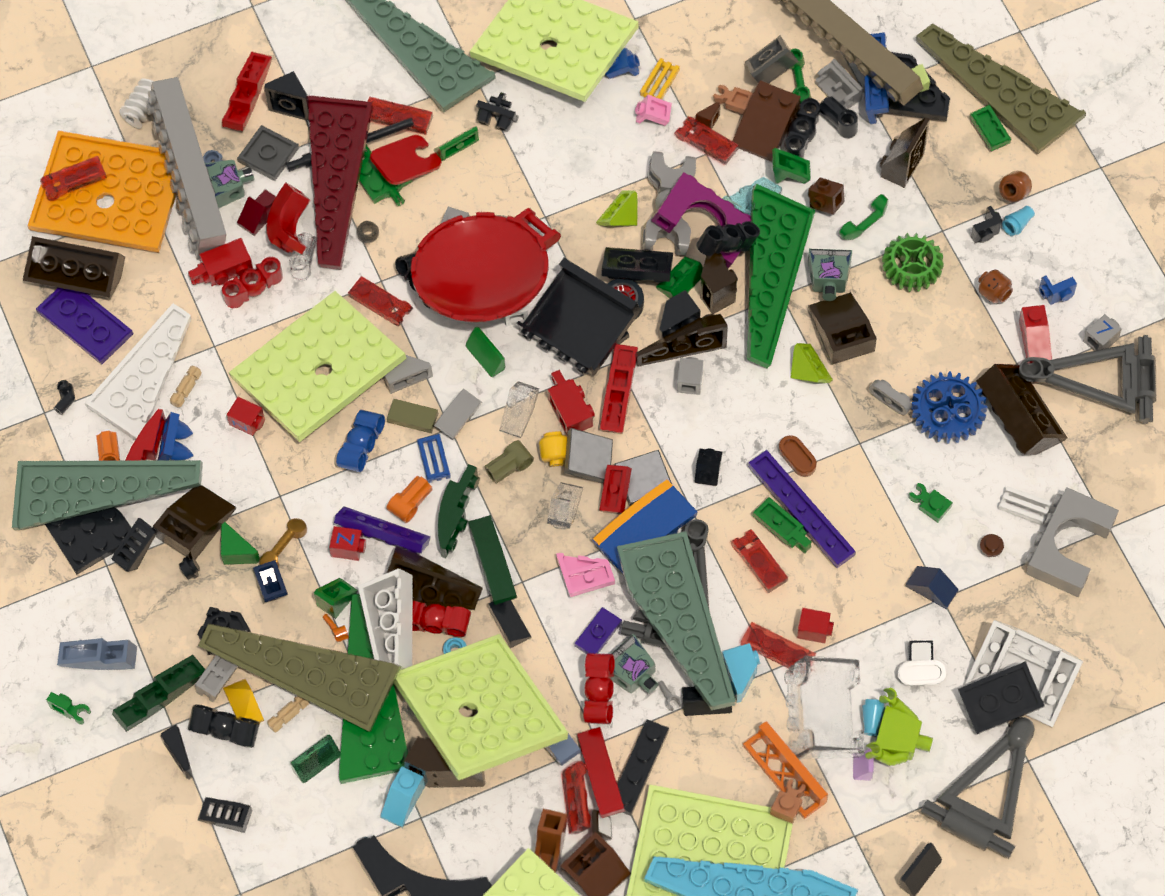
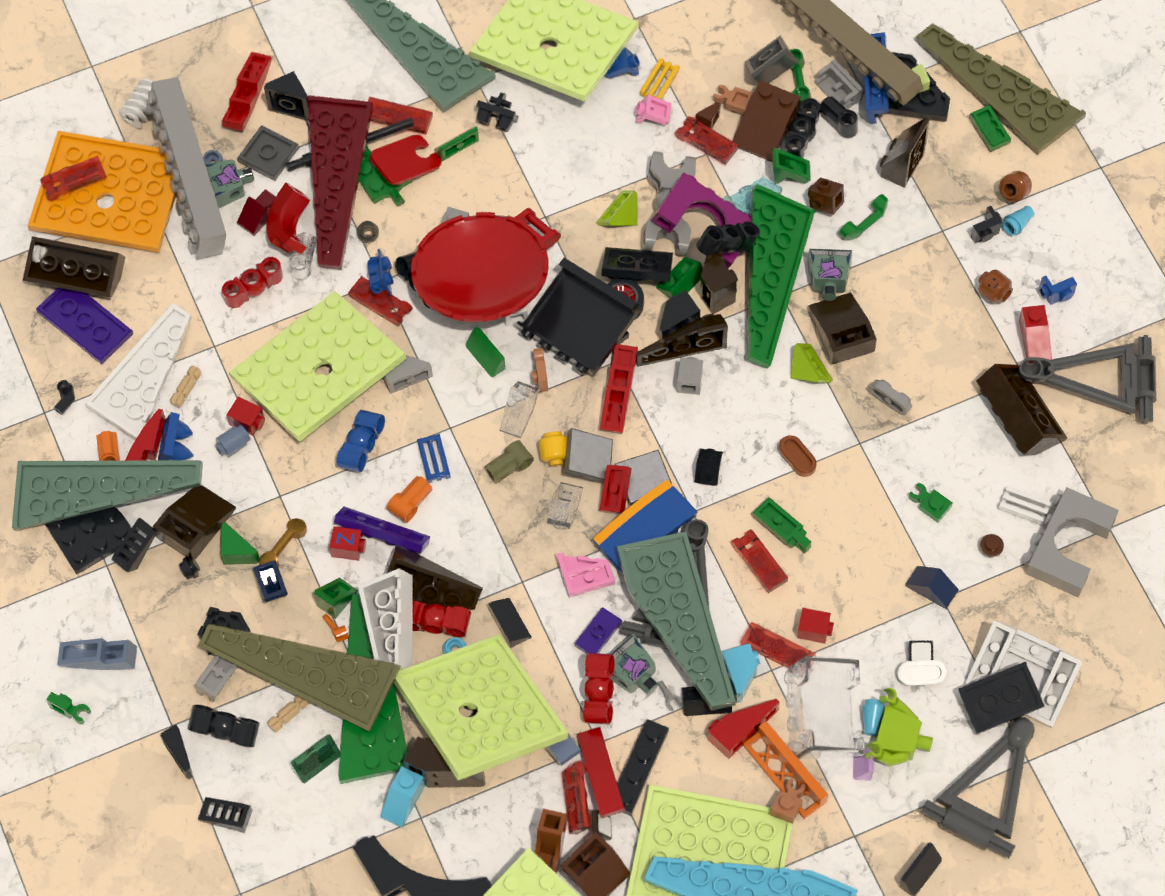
dark green slope [112,655,206,732] -> none
red hinge [188,238,253,286] -> none
yellow slope [223,679,264,723] -> none
olive tile [387,399,438,434] -> none
light grey slope [434,388,482,439] -> none
dark green slope [438,464,480,559] -> none
dark green slope [468,515,517,605] -> none
red hinge [548,370,595,435] -> none
dark purple plate [748,450,856,568] -> none
bright green gear [882,232,944,292] -> none
blue gear [911,371,987,444] -> none
light grey brick [1083,314,1122,351] -> none
none -> sand blue brick [215,425,251,457]
none -> blue hinge [367,249,394,295]
none -> nougat plate [532,348,548,392]
none -> red slope [708,699,780,759]

